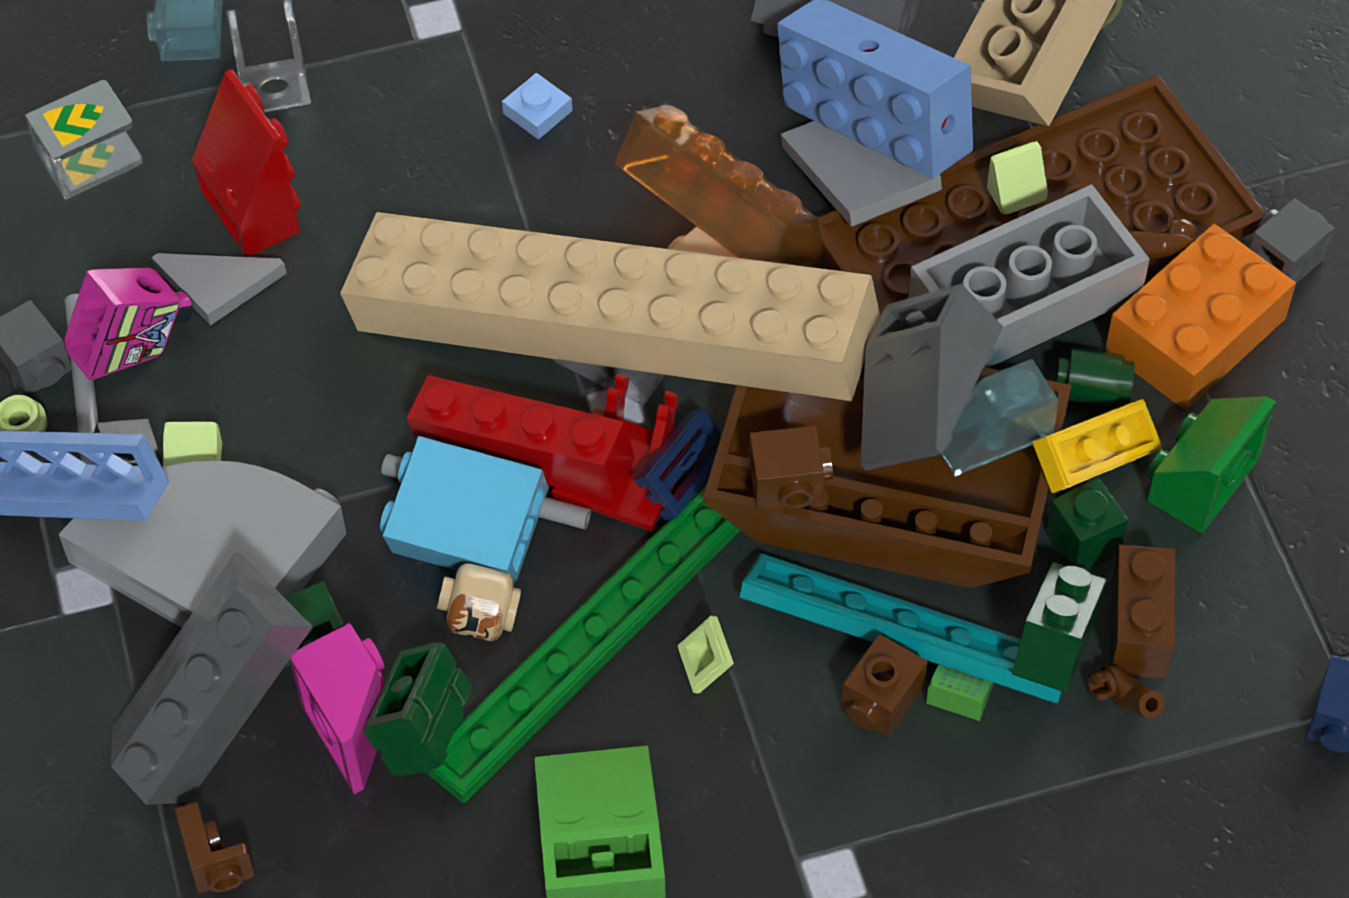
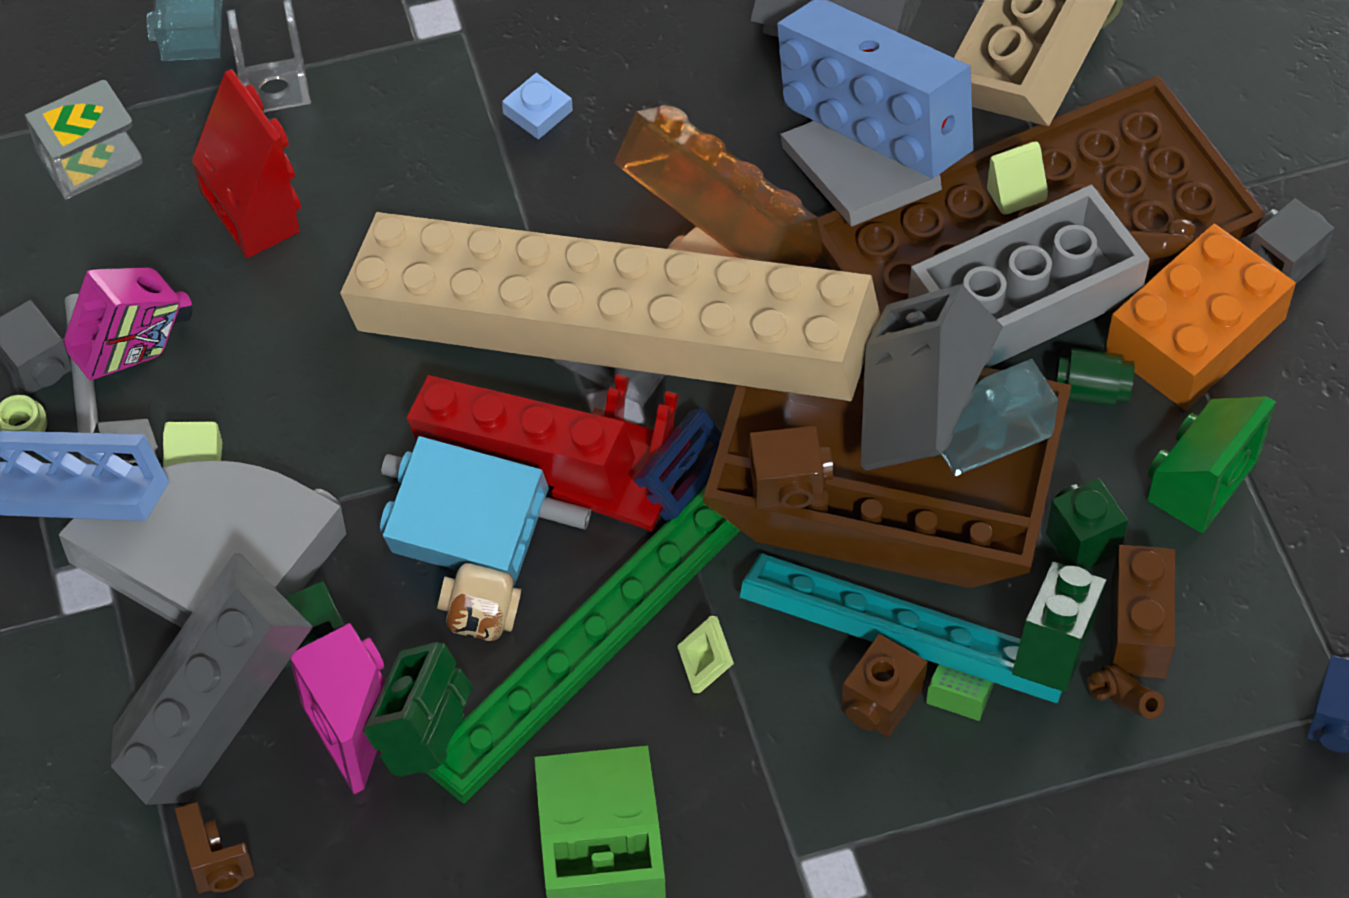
light grey tile [151,253,287,326] -> none
yellow tile [1032,399,1162,493] -> none

